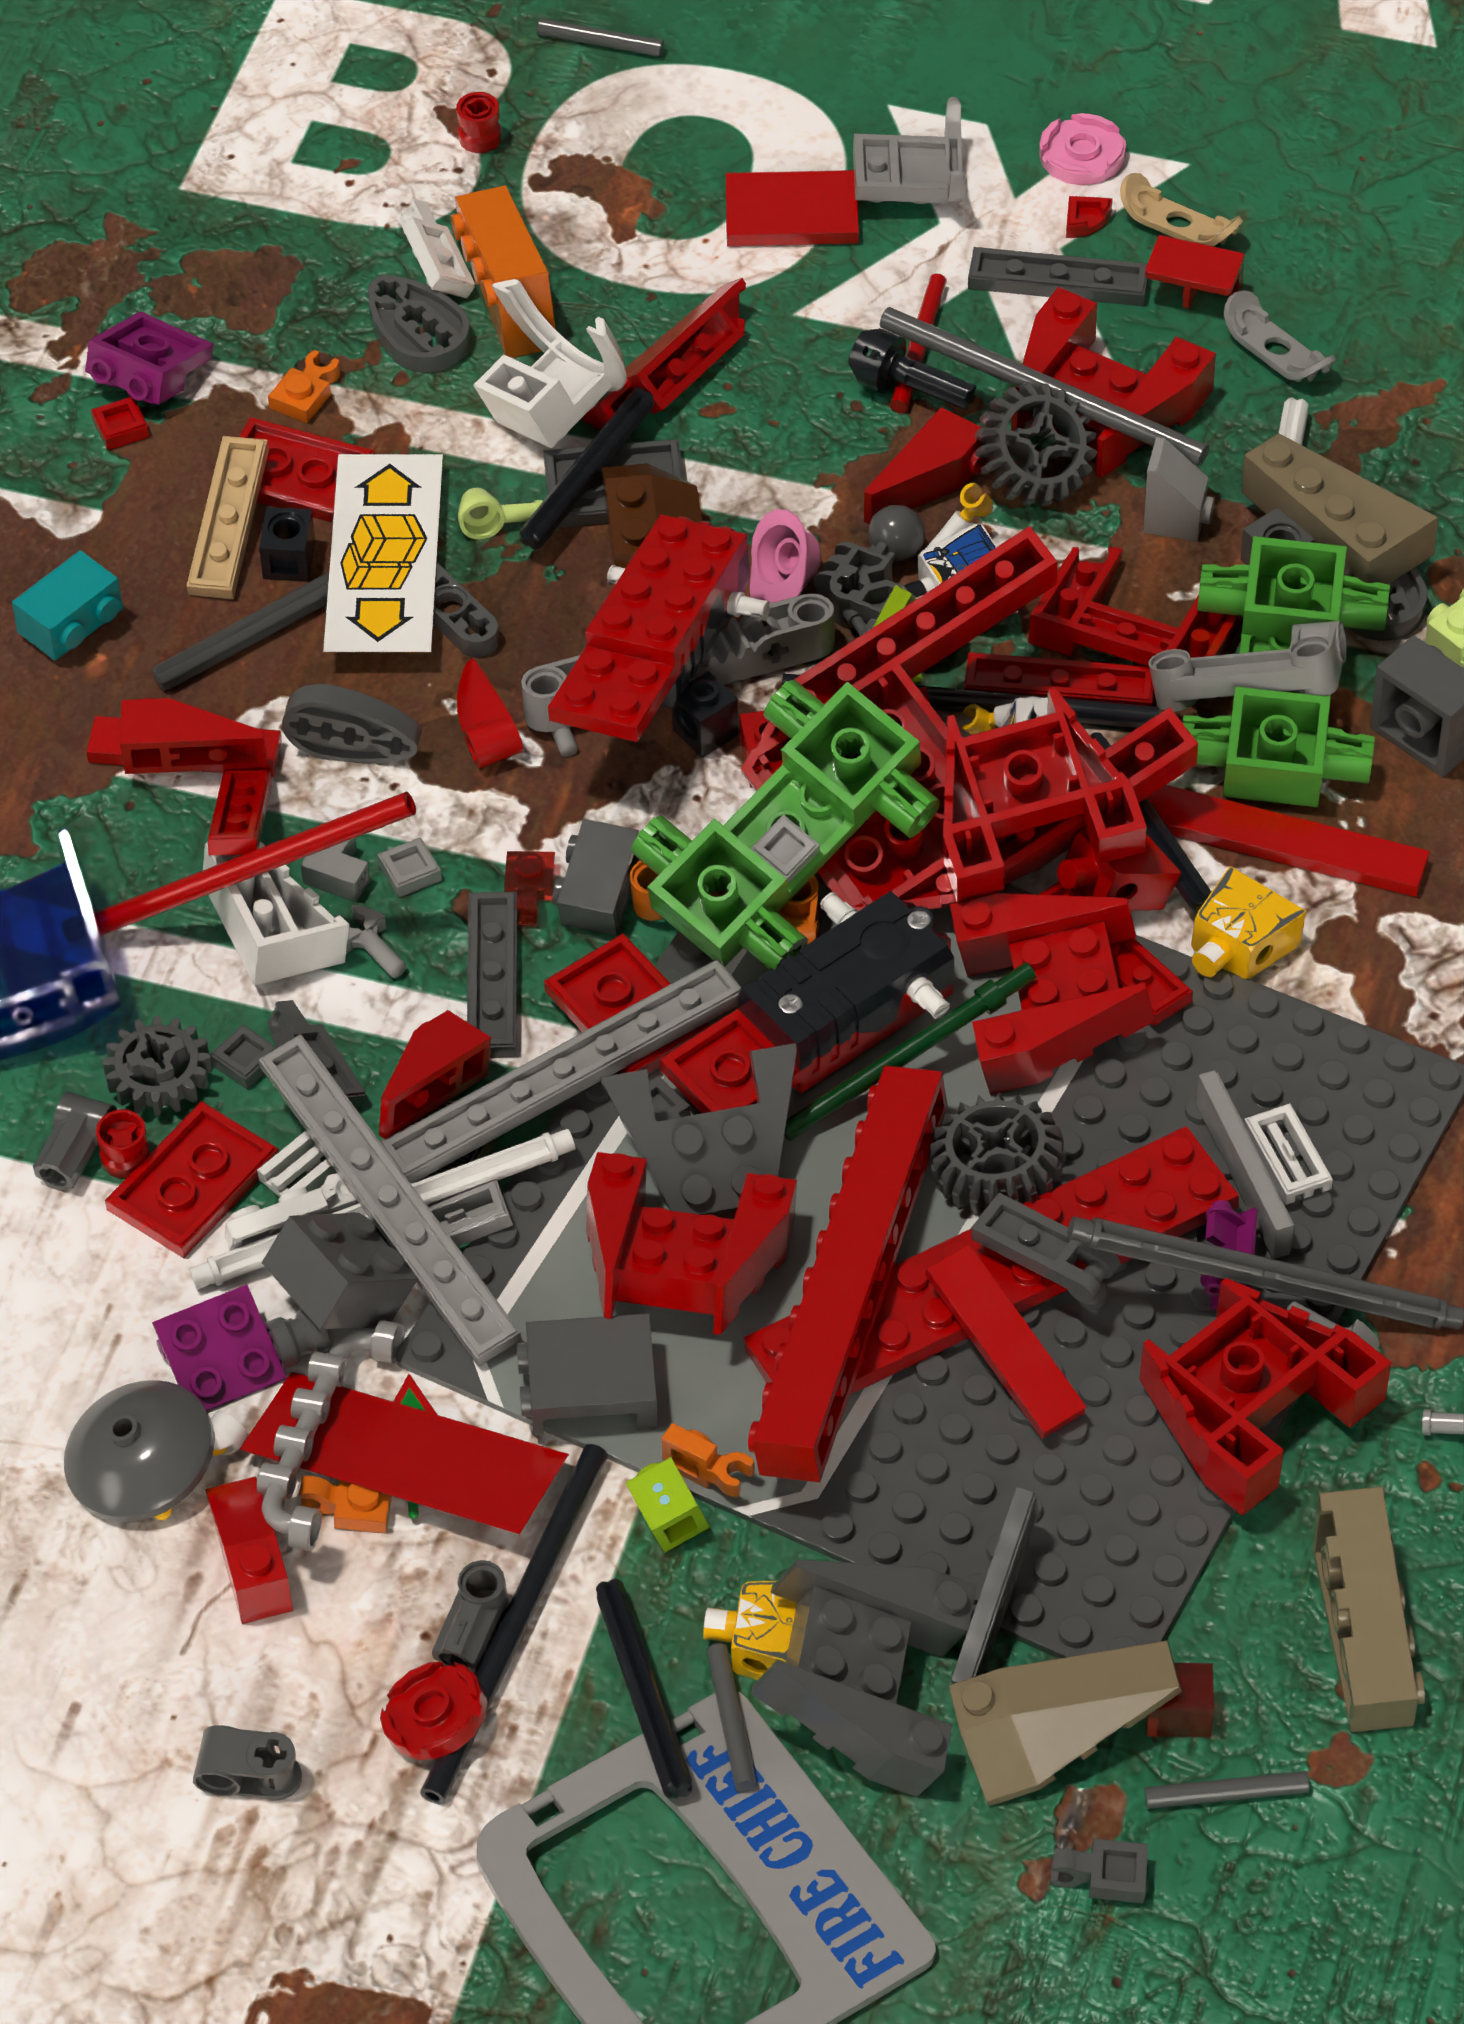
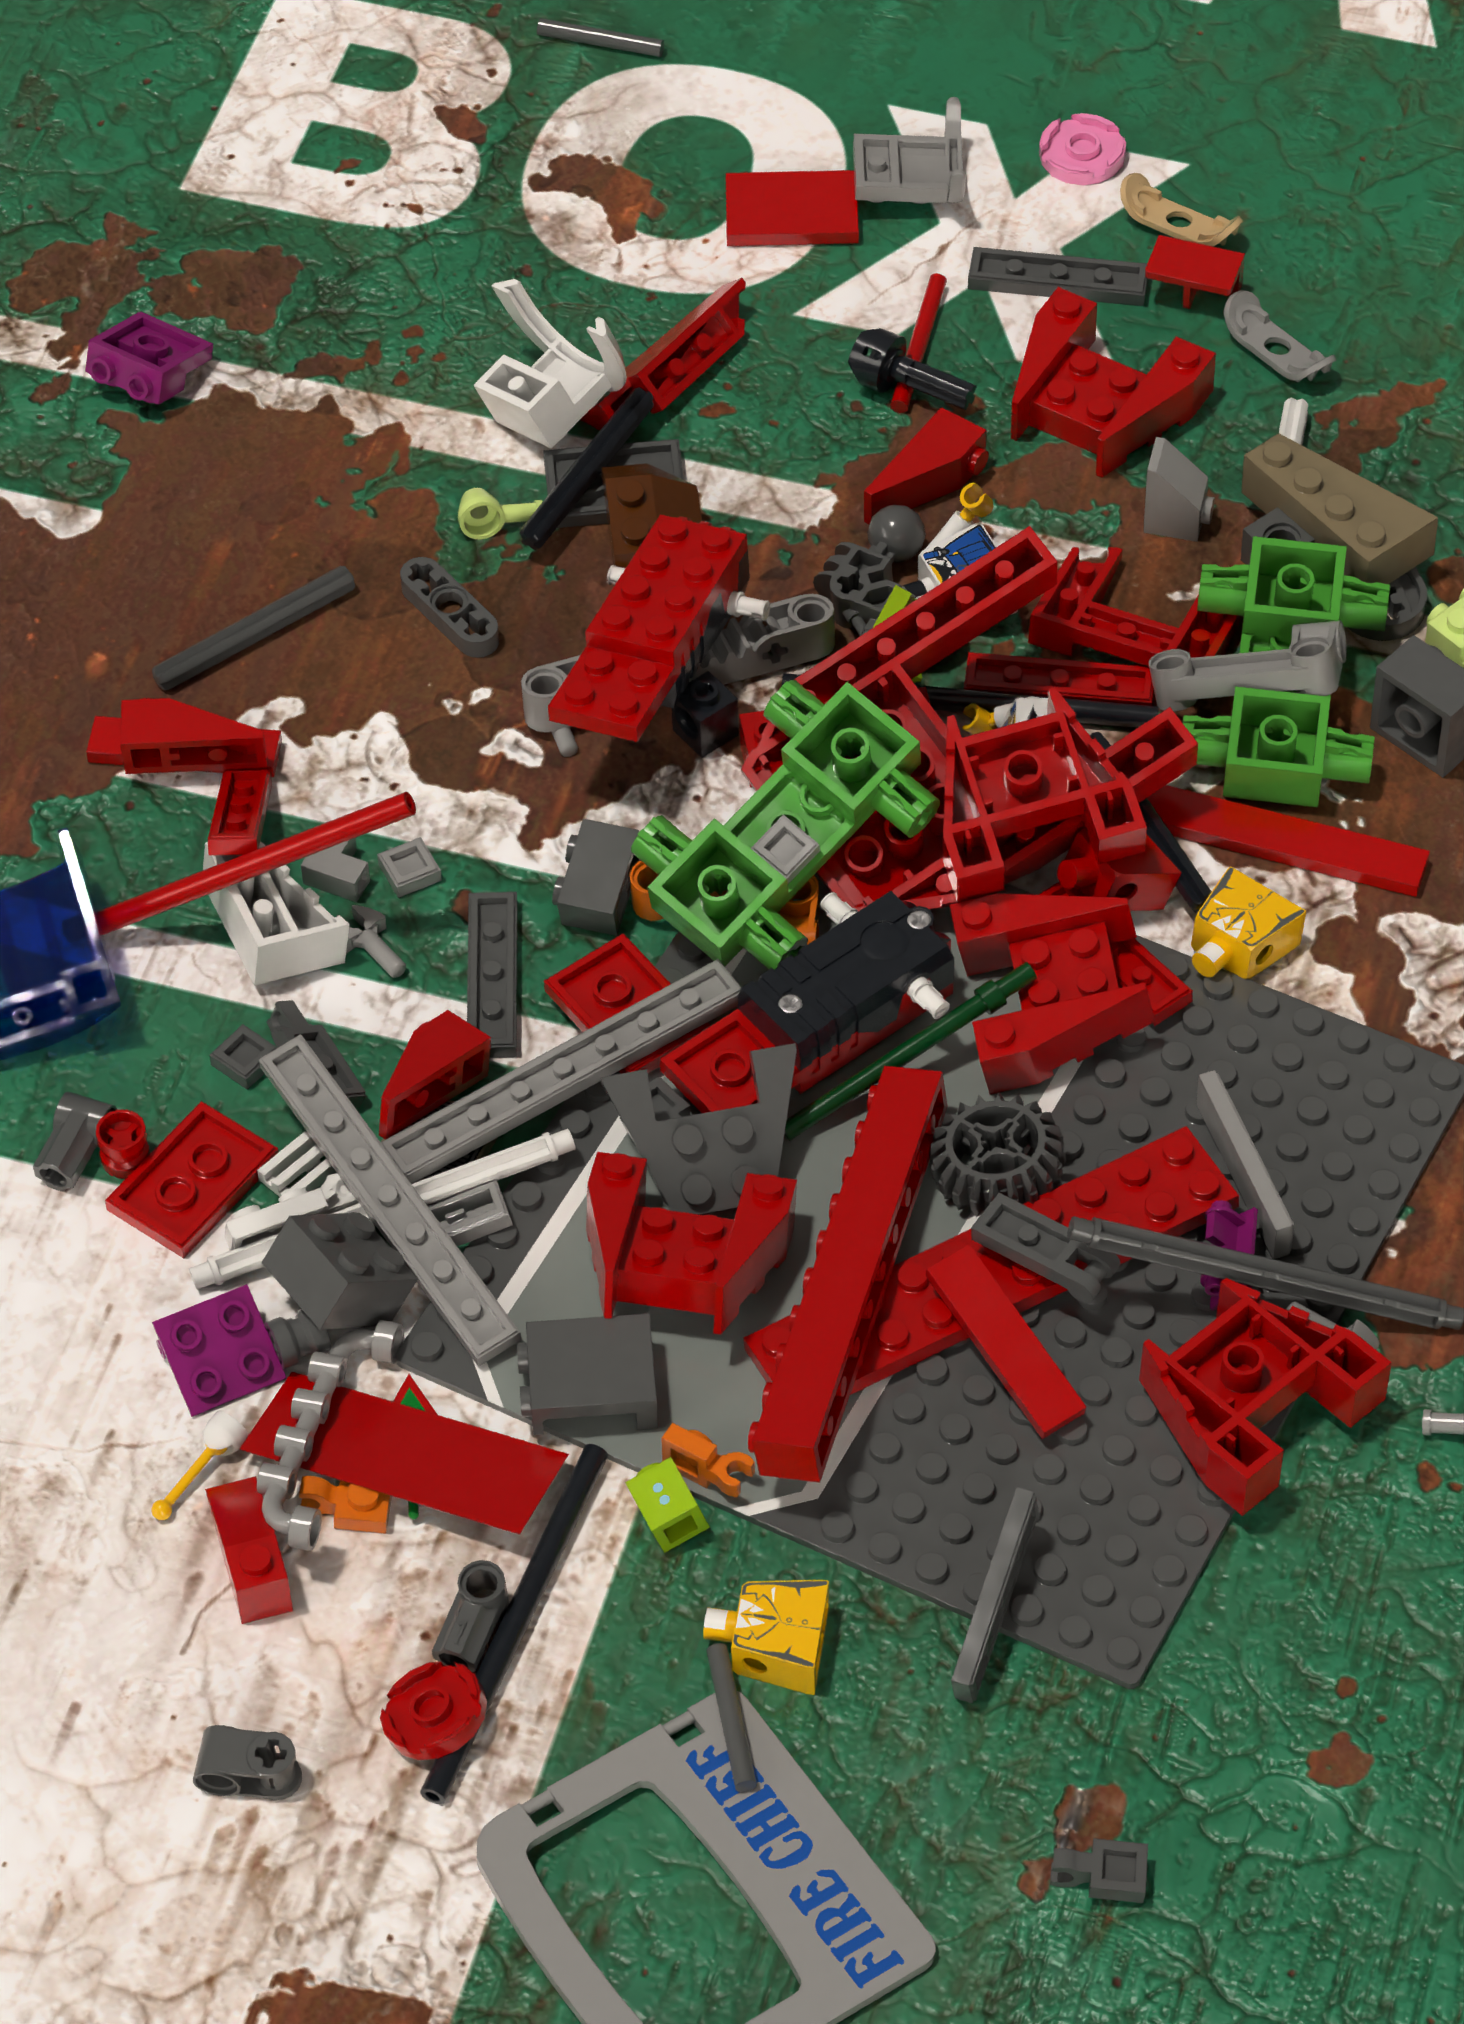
teal brick [12,550,123,661] -> none
dark grey dish [64,1380,214,1522] -> none
red tile [91,397,150,451] -> none
dark grey gear [103,1016,212,1116] -> none
tan tile [186,436,269,599] -> none
red tile [239,417,375,523] -> none
black brick [259,507,316,581] -> none
orange plate [268,350,340,424] -> none
dark grey piece [282,684,422,764] -> none
sticker [323,454,443,652] -> none
dark grey piece [368,275,471,373] -> none
white hinge [399,199,475,298] -> none
orange wedge [450,185,556,358] -> none
red wheel [456,92,501,153] -> none
red piece [457,658,524,769] -> none
clear red plate [504,851,556,927] -> none
black axle [596,1578,693,1800] -> none
bright pink piece [750,509,821,603] -> none
dark grey wedge [751,1560,976,1797] -> none
dark grey piece [880,307,1209,467] -> none
dark tan wedge [949,1641,1182,1806] -> none
dark grey gear [974,382,1098,506] -> none
red tile [1066,196,1113,238] -> none
dark grey bar [1144,1771,1309,1809] -> none
clear red brick [1146,1663,1214,1737] -> none
white tile [1244,1103,1333,1205] -> none
dark tan wedge [1312,1486,1425,1733] -> none

